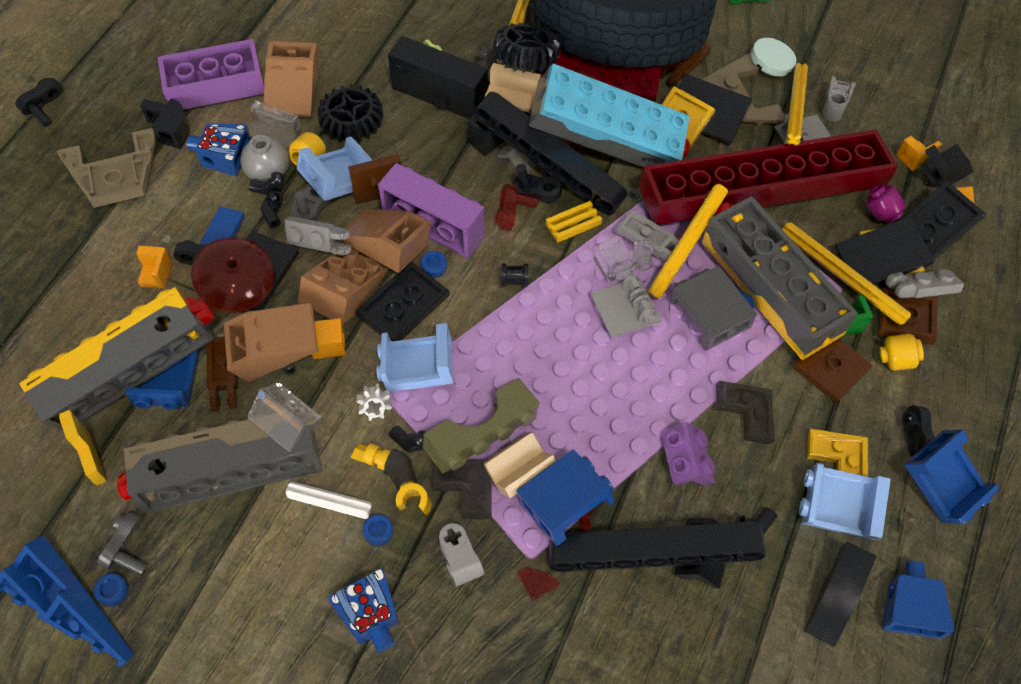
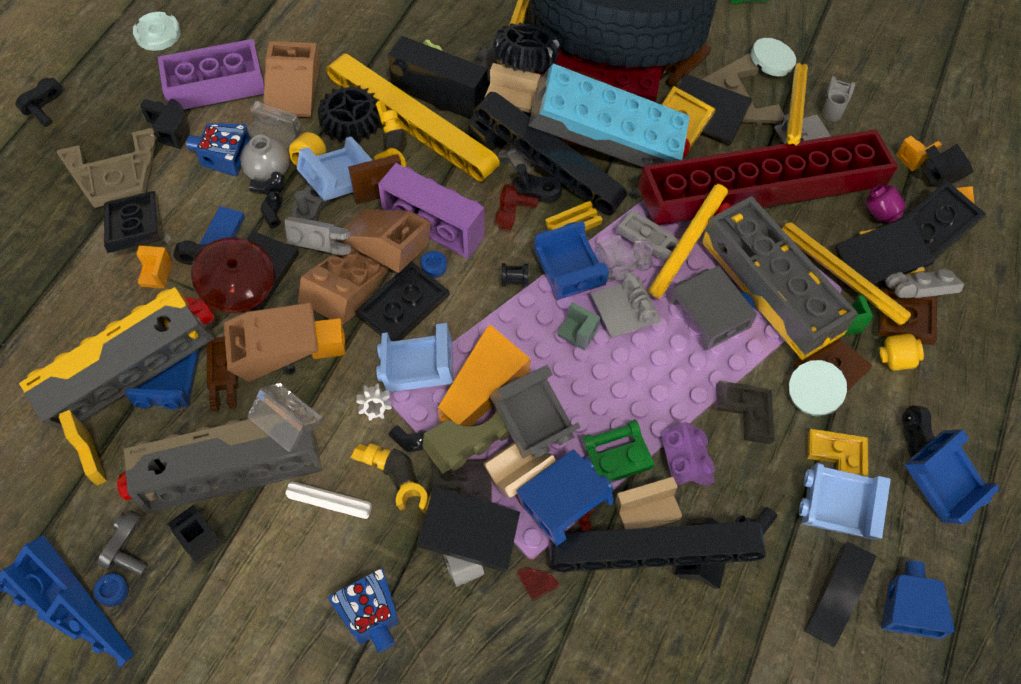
blue tile [363,514,394,546] -> none
none -> black tile [104,191,161,253]
none -> light aqua tile [133,12,181,51]
none -> black brick [168,505,224,564]
none -> yellow beam [326,53,500,182]
none -> piece [374,101,407,167]
none -> black tile [416,486,520,572]
none -> light orange slope [438,325,531,426]
none -> dark grey panel [490,365,581,459]
none -> blue panel [534,221,609,300]
none -> sand green panel [557,302,601,351]
none -> green plate [581,419,655,483]
none -> tan panel [614,477,682,529]
none -> light aqua tile [789,360,847,416]

